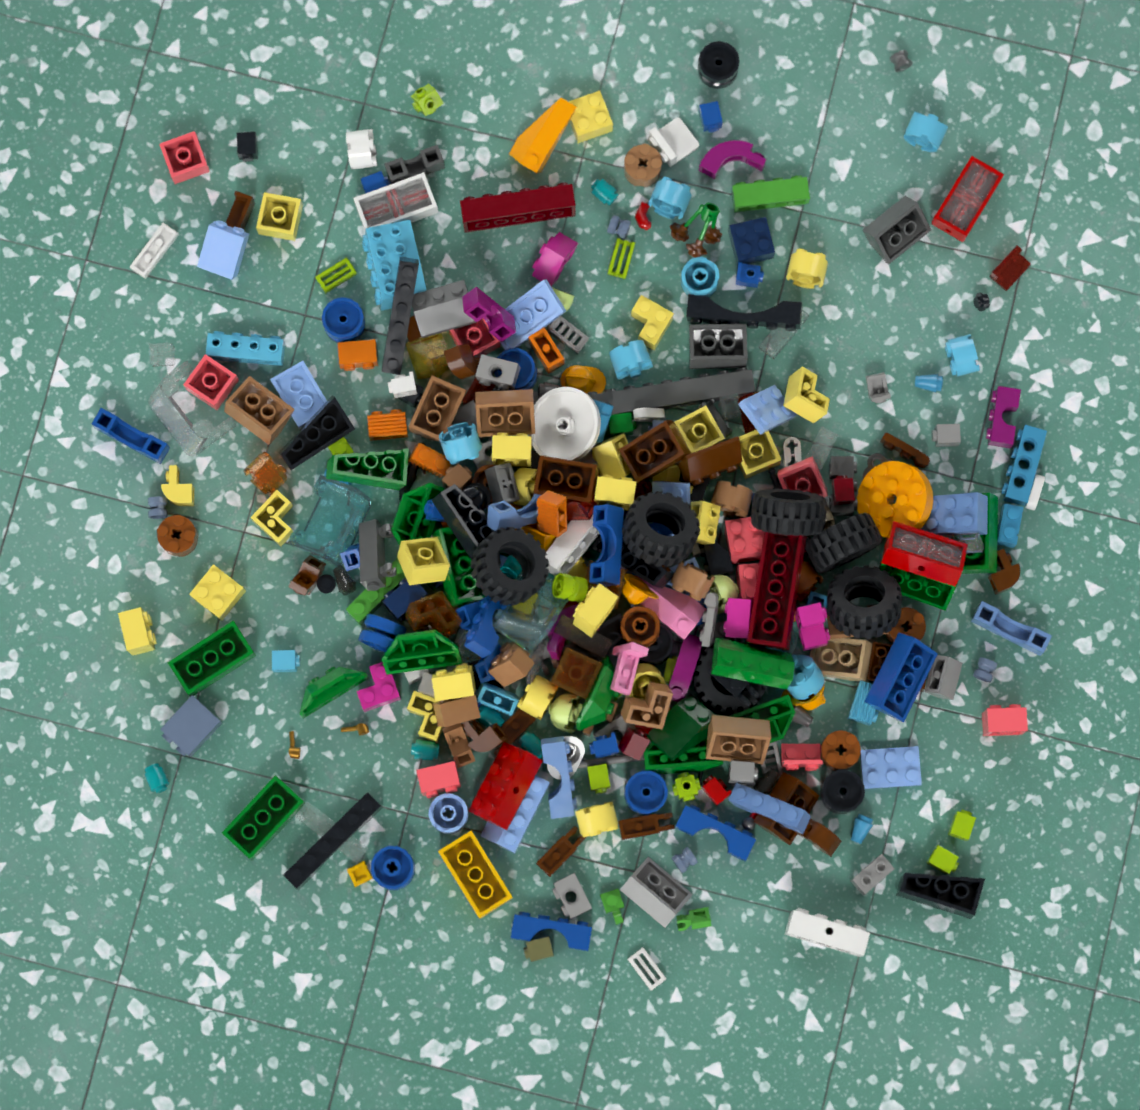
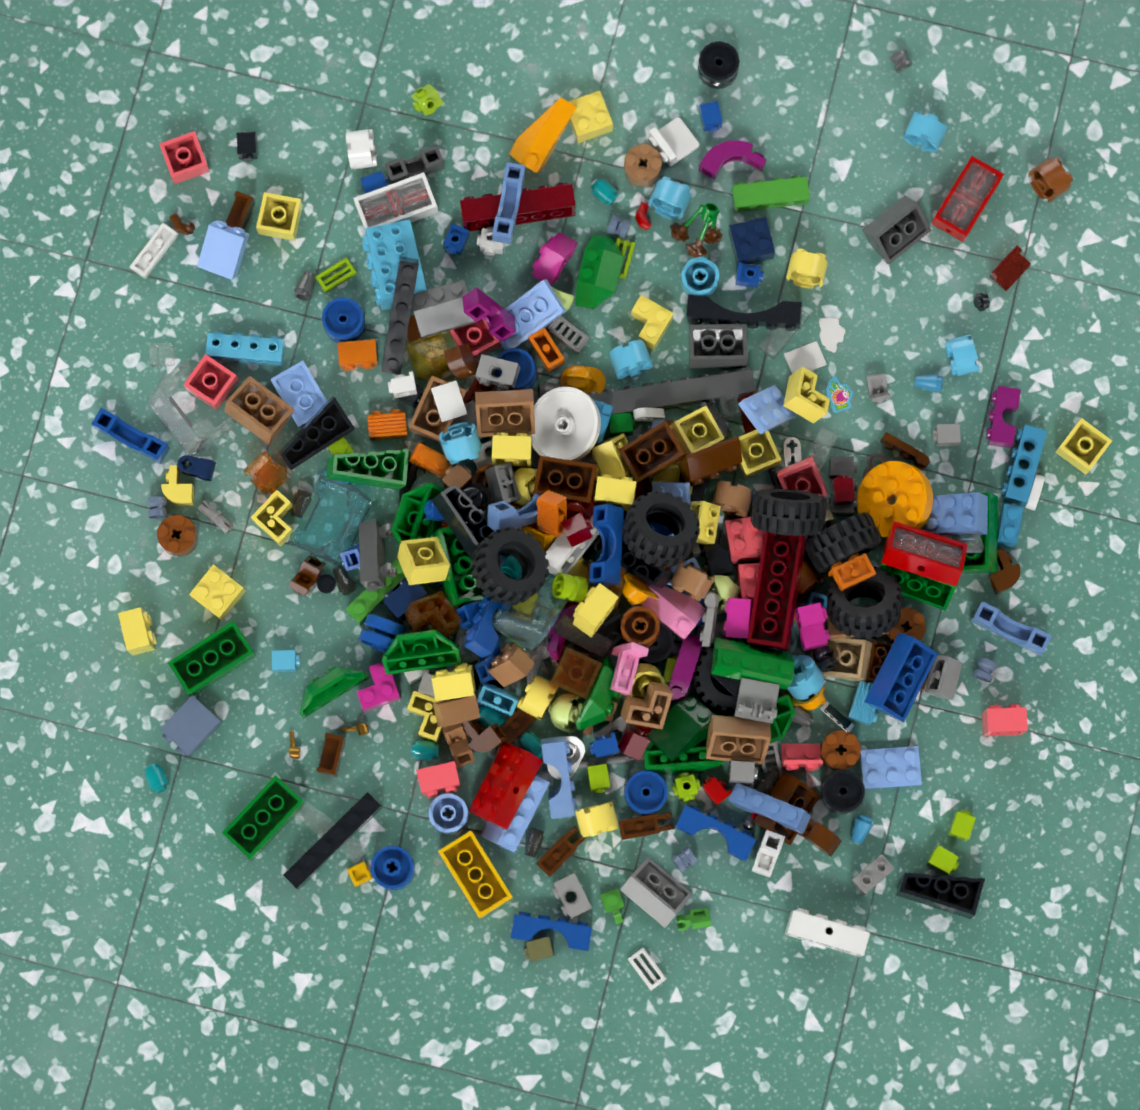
none -> reddish brown arm [169,214,195,235]
none -> dark blue piece [178,455,216,481]
none -> light grey pin [198,501,234,535]
none -> clear smoke cone [291,489,313,518]
none -> dark grey cone [294,271,315,301]
none -> reddish brown panel [316,733,346,777]
none -> white sticker [431,381,467,422]
none -> blue brick [443,223,470,256]
none -> white brick [477,227,504,255]
none -> medium blue arch [492,162,526,244]
none -> clear smoke cone [524,827,545,858]
none -> dark red brick [560,513,593,547]
none -> green wedge [575,234,624,309]
none -> light grey hinge [734,678,780,723]
none -> white brick [752,830,785,878]
none -> white sticker [784,341,827,374]
none -> black wheel [813,646,838,672]
none -> white sticker [819,318,846,353]
none -> black sticker [820,702,855,733]
none -> sticker [826,376,853,413]
none -> orange bracket [828,553,876,591]
none -> dark orange brick [1028,157,1073,202]
none -> light yellow brick [1055,418,1112,475]

